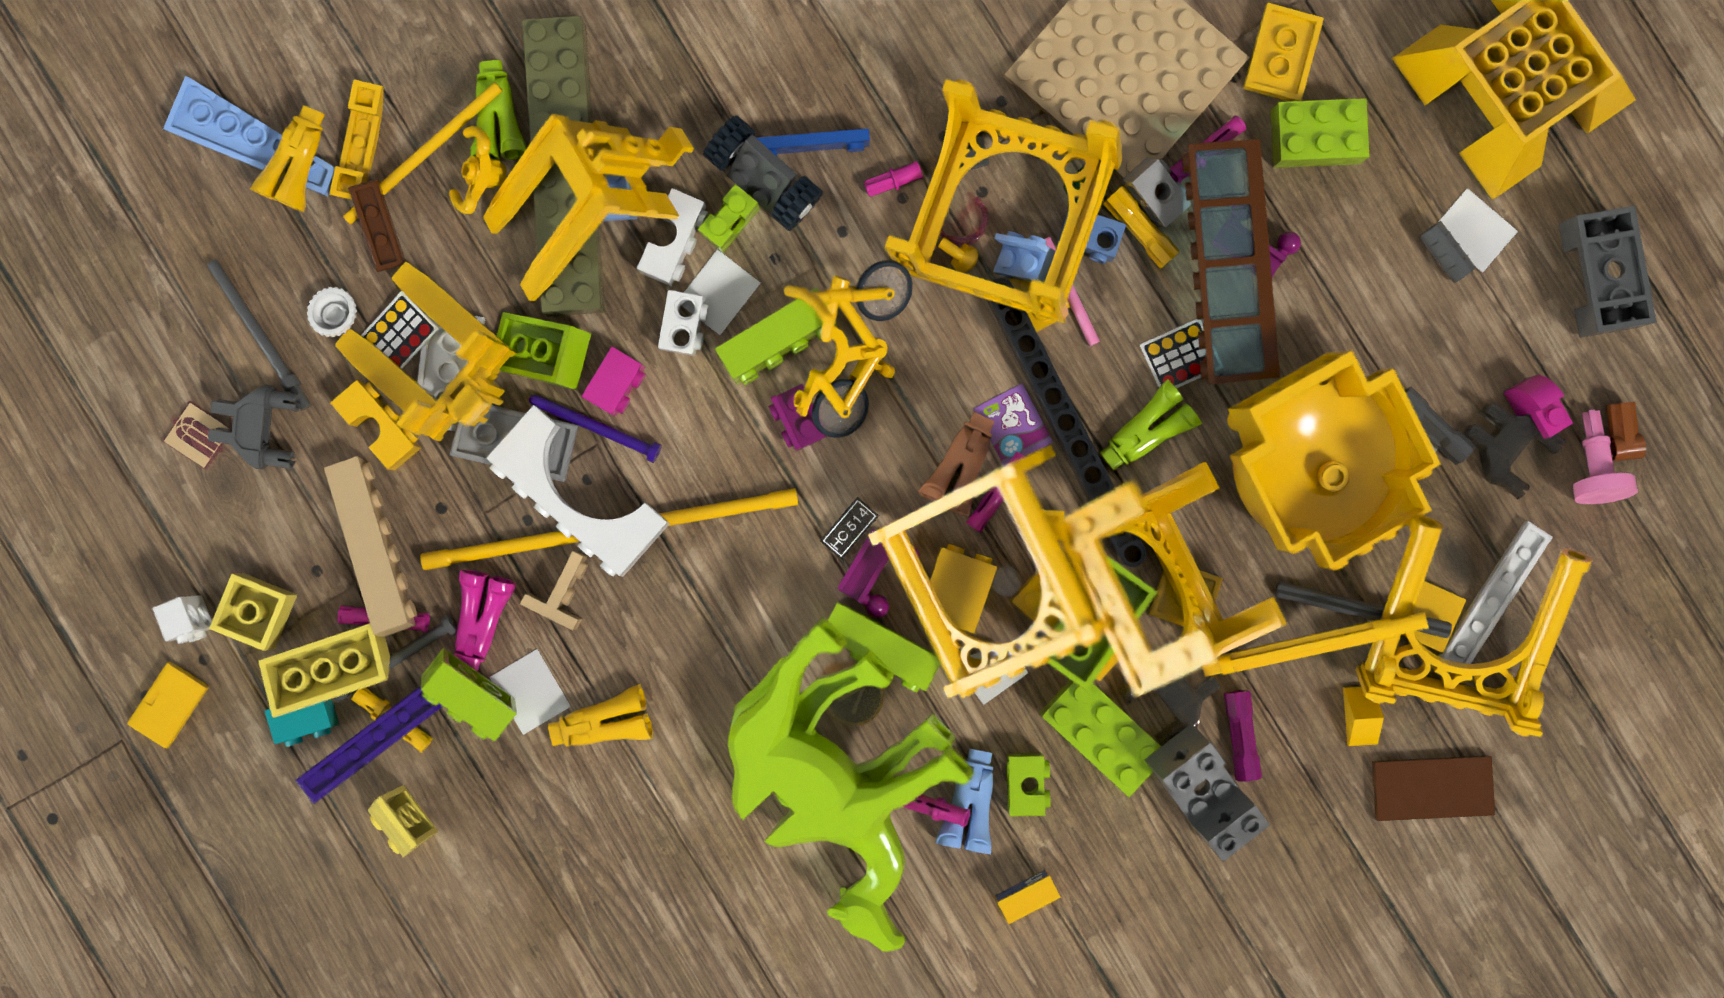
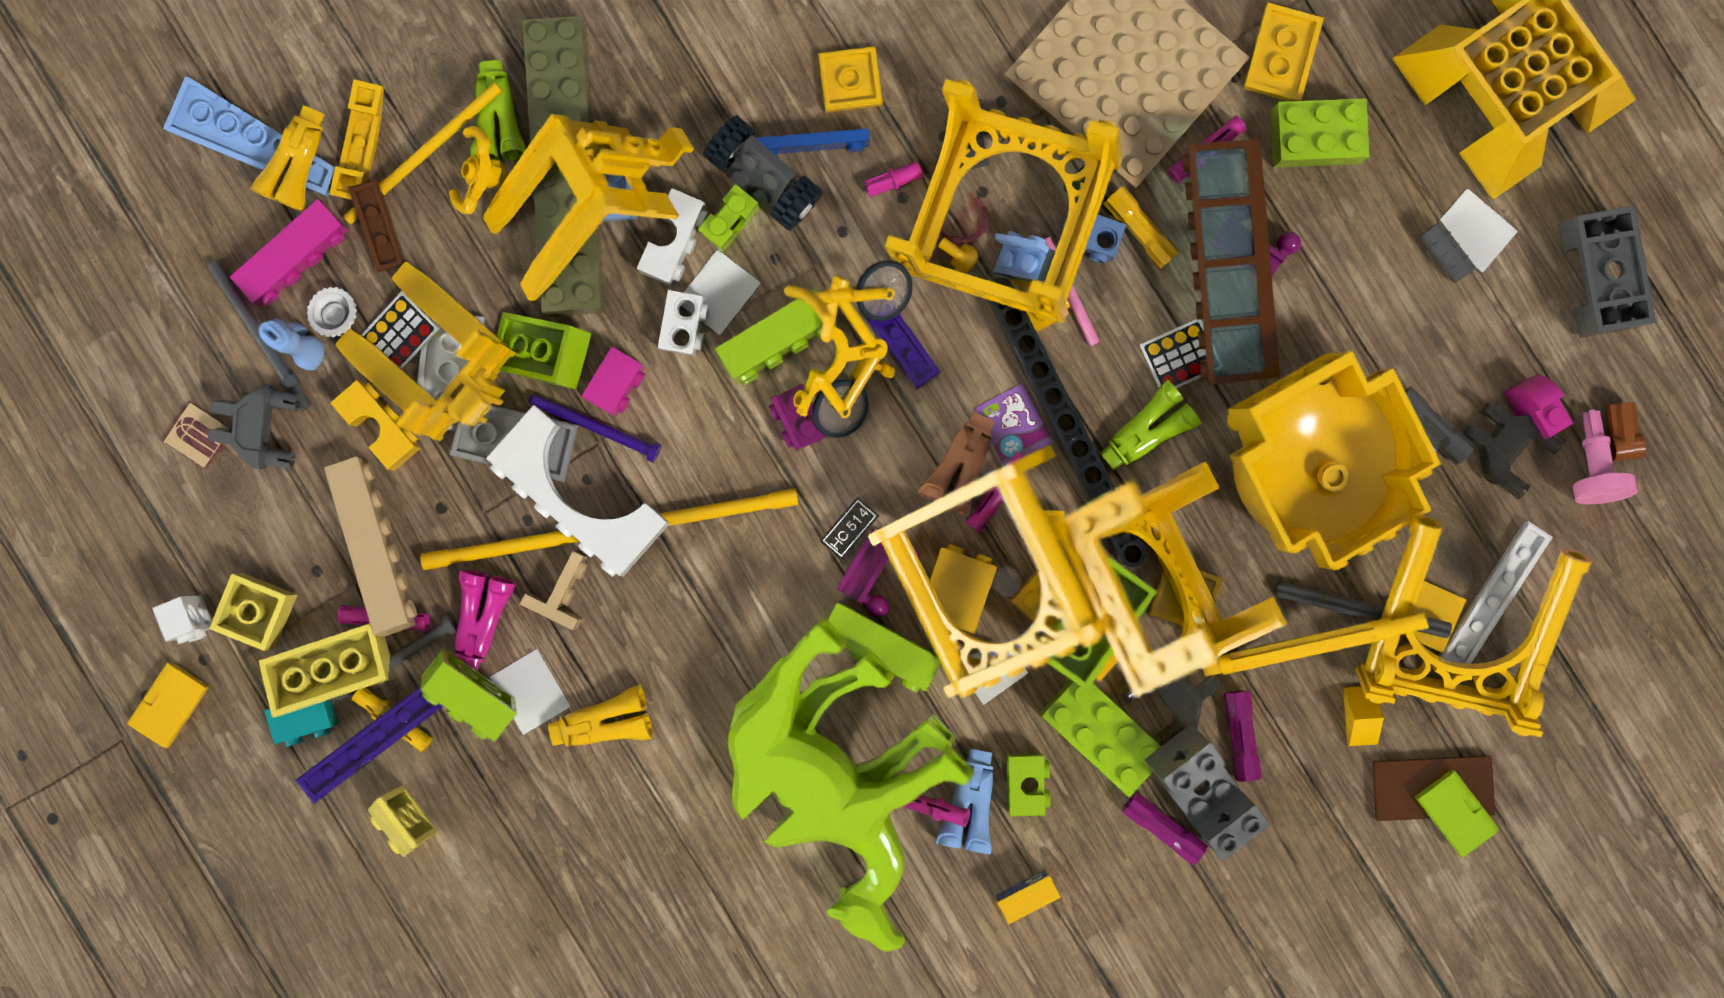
clear yellow tile [828,686,884,726] -> none
light grey brick [1121,158,1191,228] -> none
none -> dark pink brick [230,199,349,307]
none -> light blue piece [259,319,325,370]
none -> yellow tile [818,46,883,113]
none -> dark purple tile [867,301,941,389]
none -> magenta axle [1121,791,1208,866]
none -> lime piece [1415,770,1499,858]

